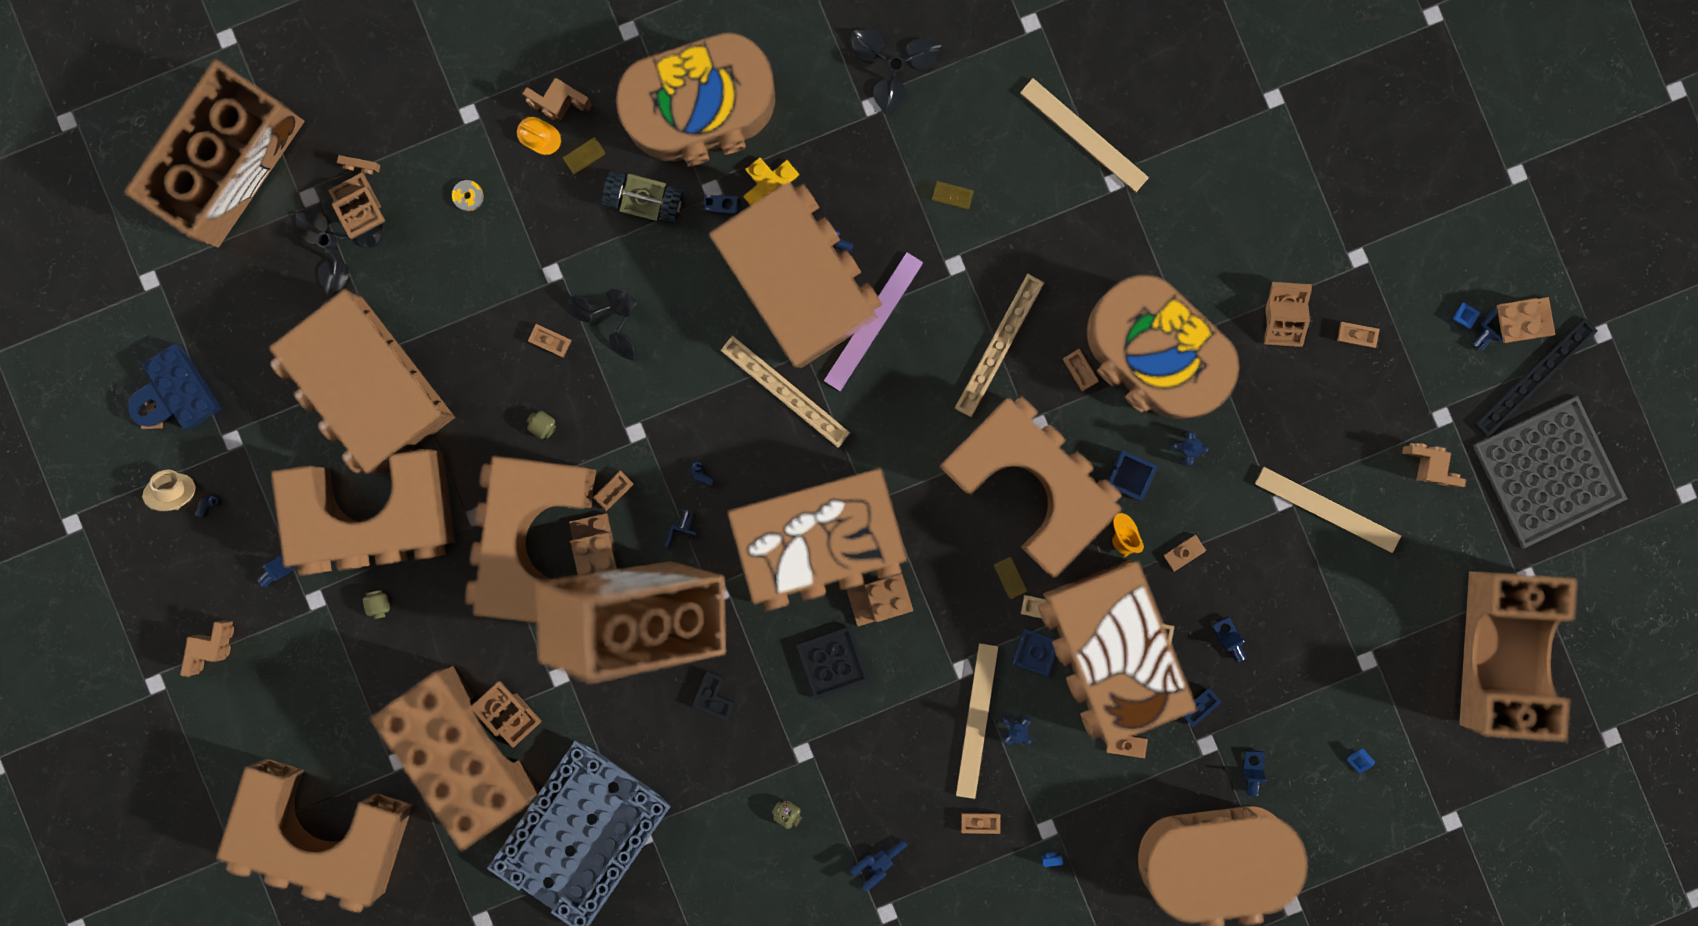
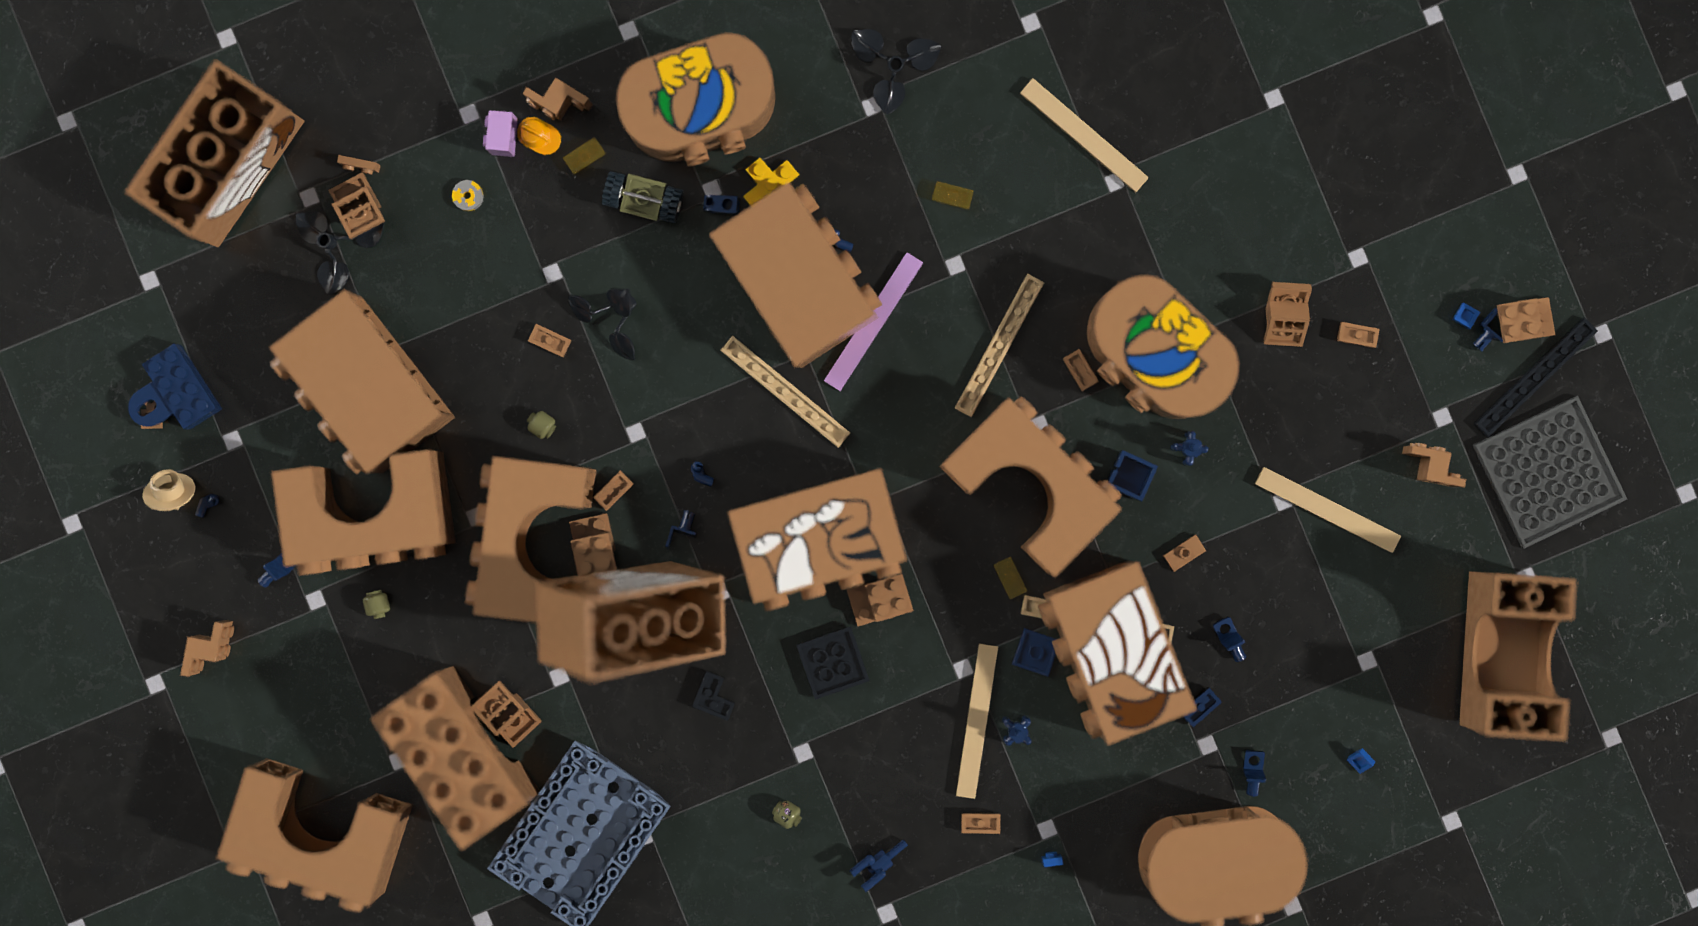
medium nougat plate [1106,736,1148,758] -> none
light orange piece [1112,513,1144,557] -> none
none -> lavender brick [483,110,518,157]

